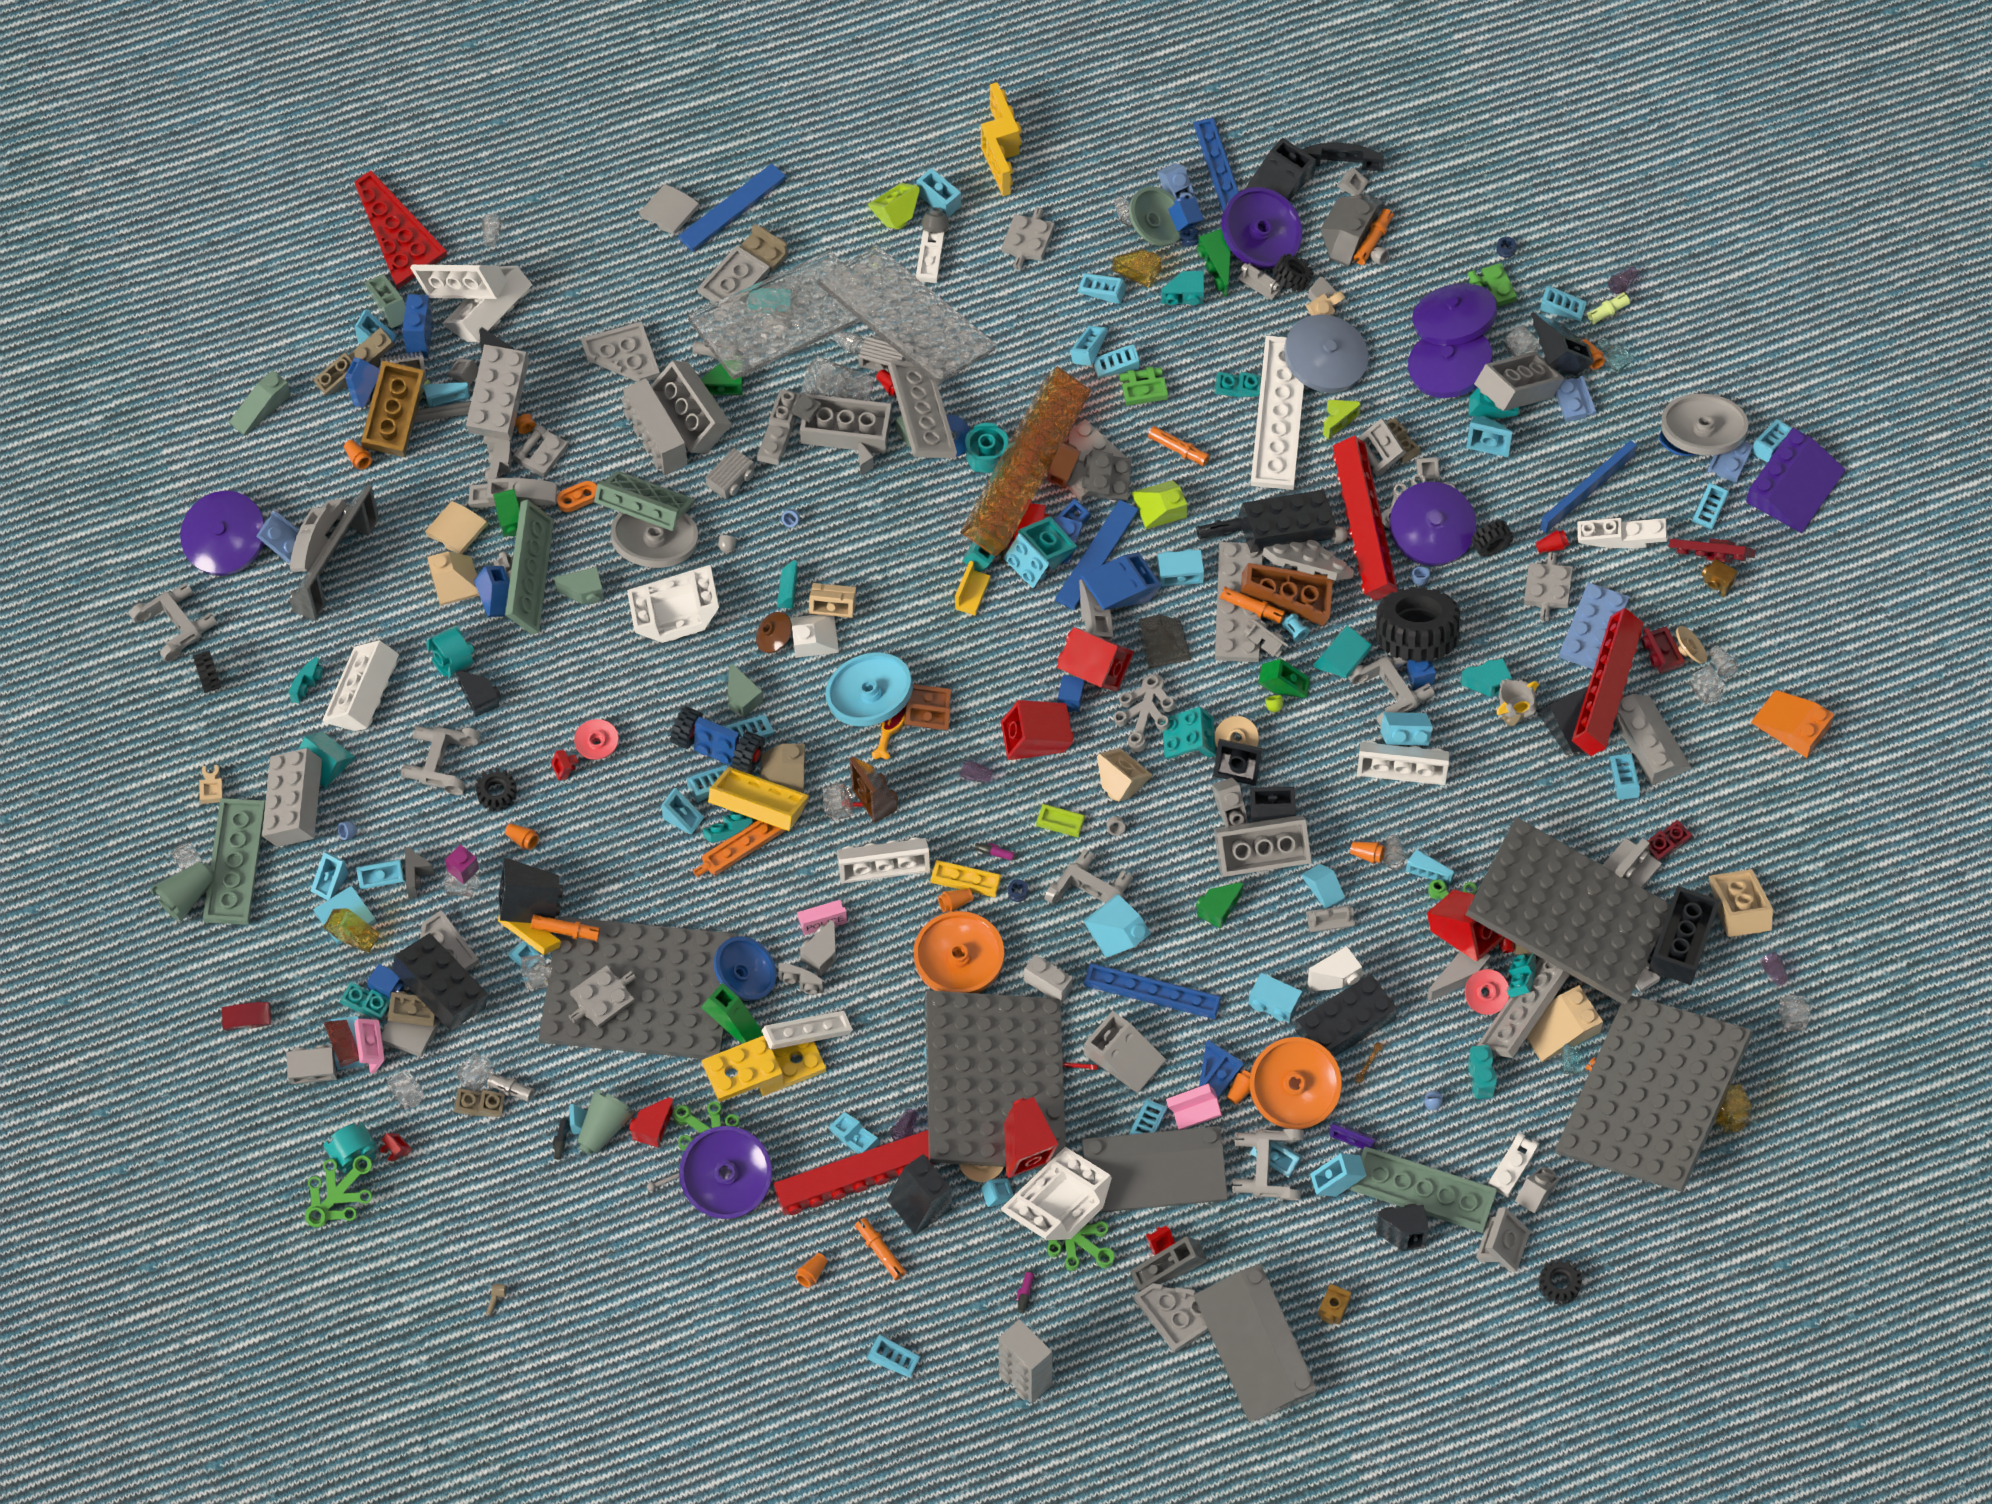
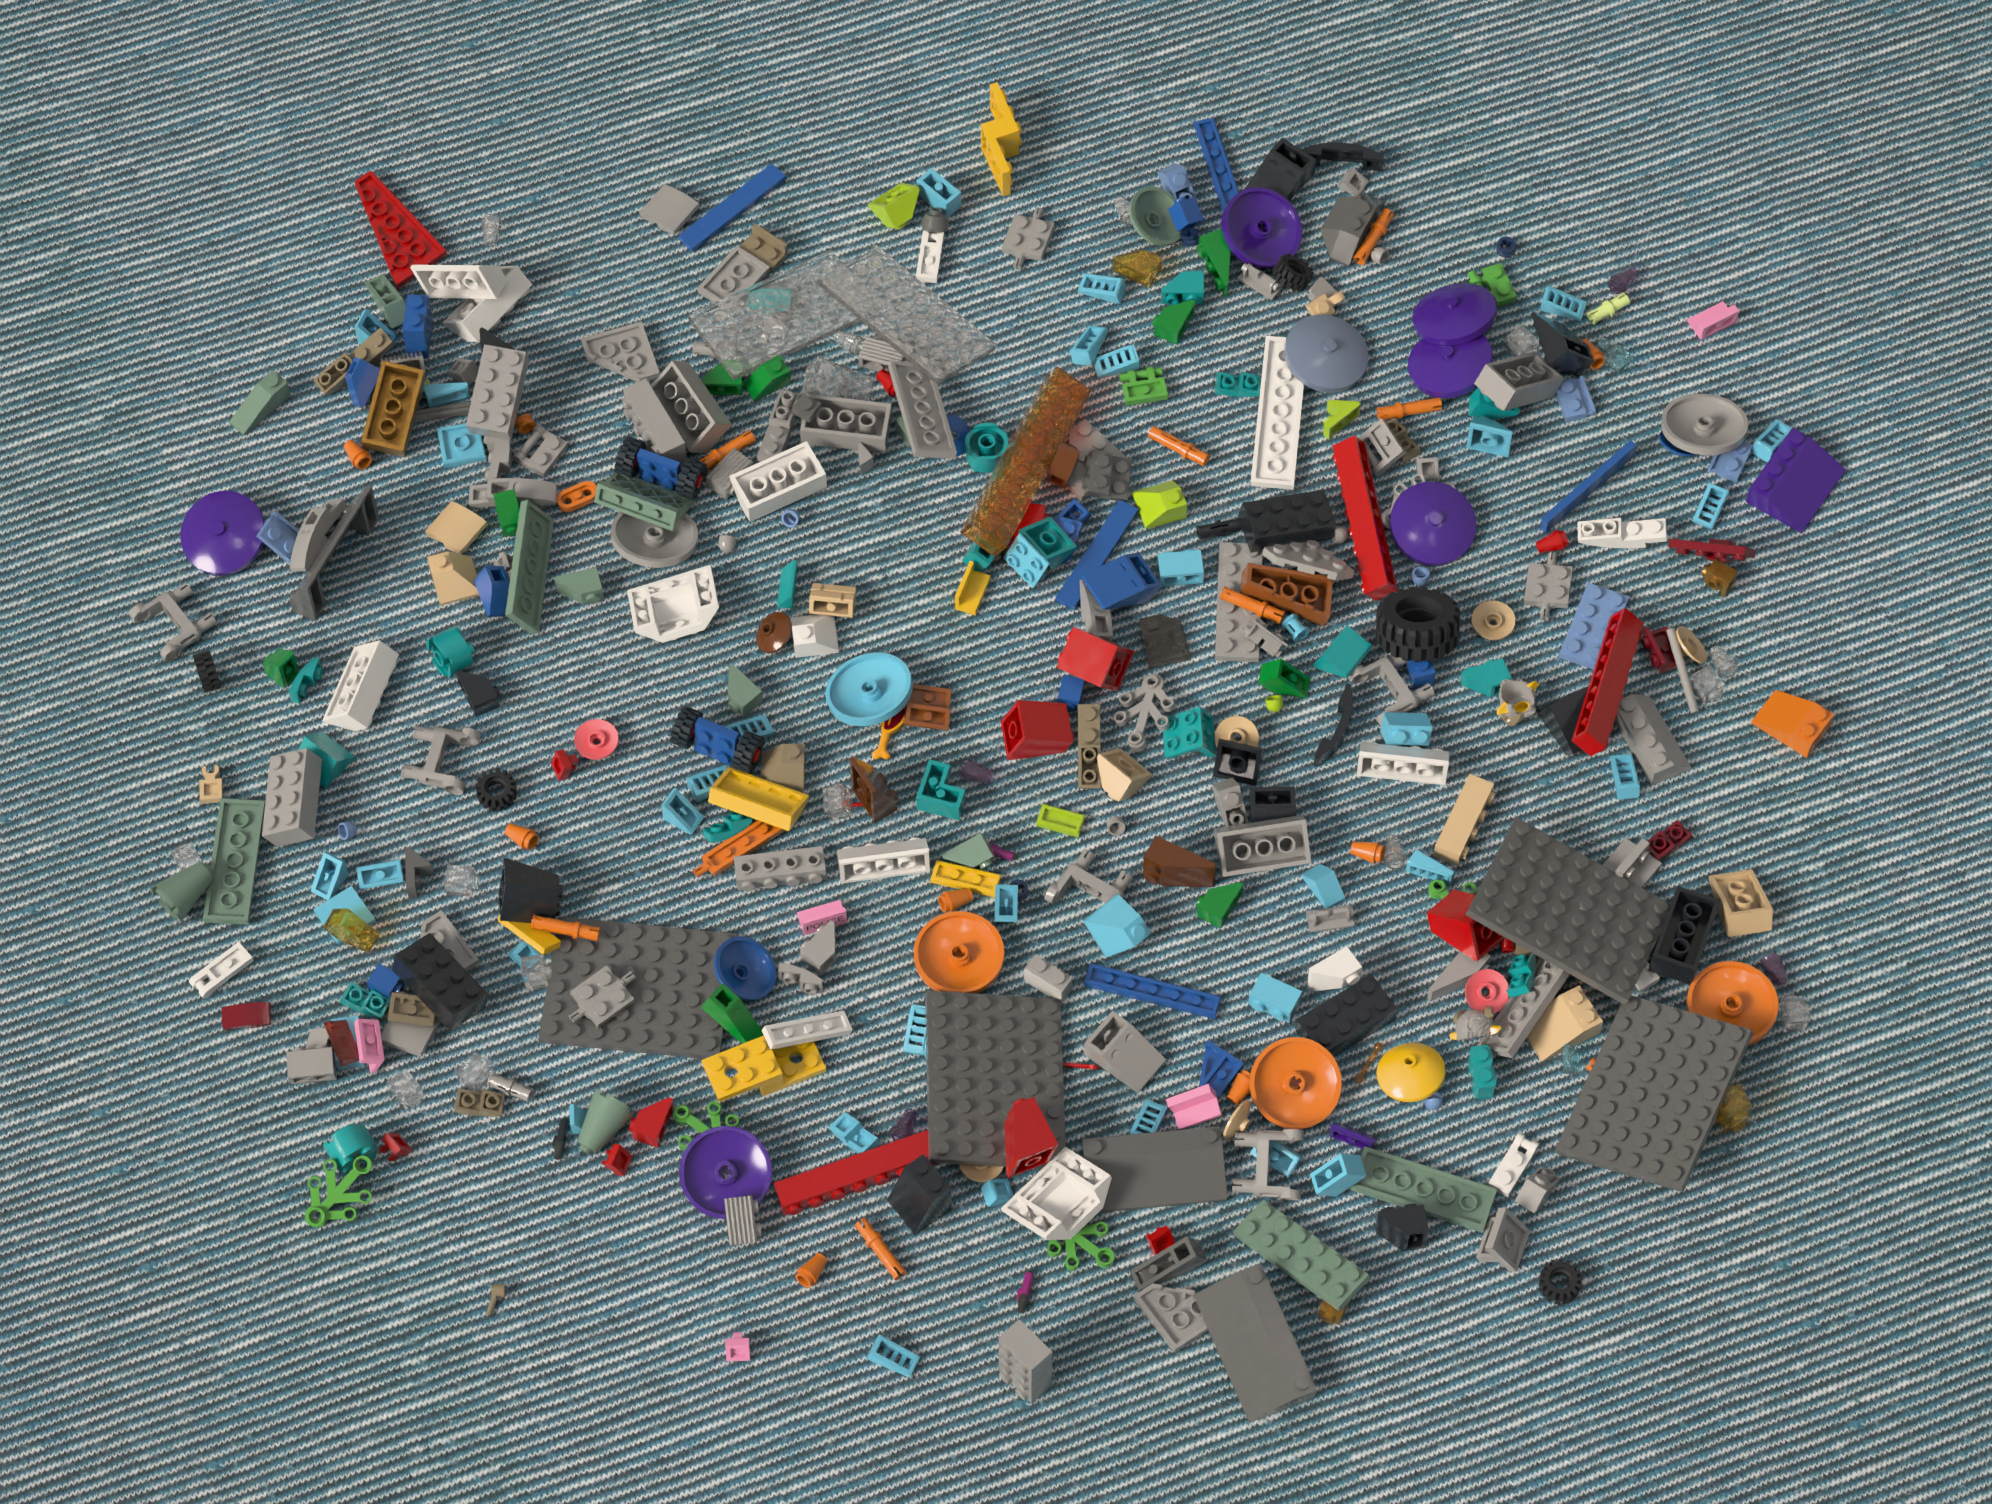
magenta brick [445,844,479,884] -> none
light grey hinge [647,1173,679,1191] -> none
black tyre [1471,520,1514,557] -> none
none -> white plate [189,942,253,999]
none -> green slope [263,649,299,689]
none -> light grey slope [306,1027,332,1050]
none -> medium azure tile [437,423,487,468]
none -> red tile [602,1144,633,1176]
none -> plate [614,436,707,500]
none -> orange pin [698,430,756,471]
none -> light grey brick [724,1195,762,1245]
none -> bright pink tile [725,1332,750,1361]
none -> white slope [729,441,827,522]
none -> light grey brick [734,846,827,891]
none -> green slope [743,355,791,402]
none -> medium azure slope [903,1004,926,1056]
none -> teal brick [916,759,966,820]
none -> sand green slope [942,833,996,869]
none -> medium azure slope [995,885,1018,922]
none -> dark tan slope [1078,704,1101,789]
none -> reddish brown slope [1143,836,1216,887]
none -> green slope [1152,300,1196,345]
none -> tan dish [1223,1100,1251,1141]
none -> sand green plate [1233,1200,1370,1312]
none -> black slope [1313,684,1353,767]
none -> orange pin [1376,398,1442,420]
none -> yellow dish [1377,1042,1446,1102]
none -> tan brick [1433,774,1496,866]
none -> light grey hair [1449,1006,1501,1042]
none -> tan dish [1471,601,1515,640]
none -> light grey bar [1666,628,1699,714]
none -> orange dish [1686,961,1779,1046]
none -> bright pink panel [1687,302,1739,340]

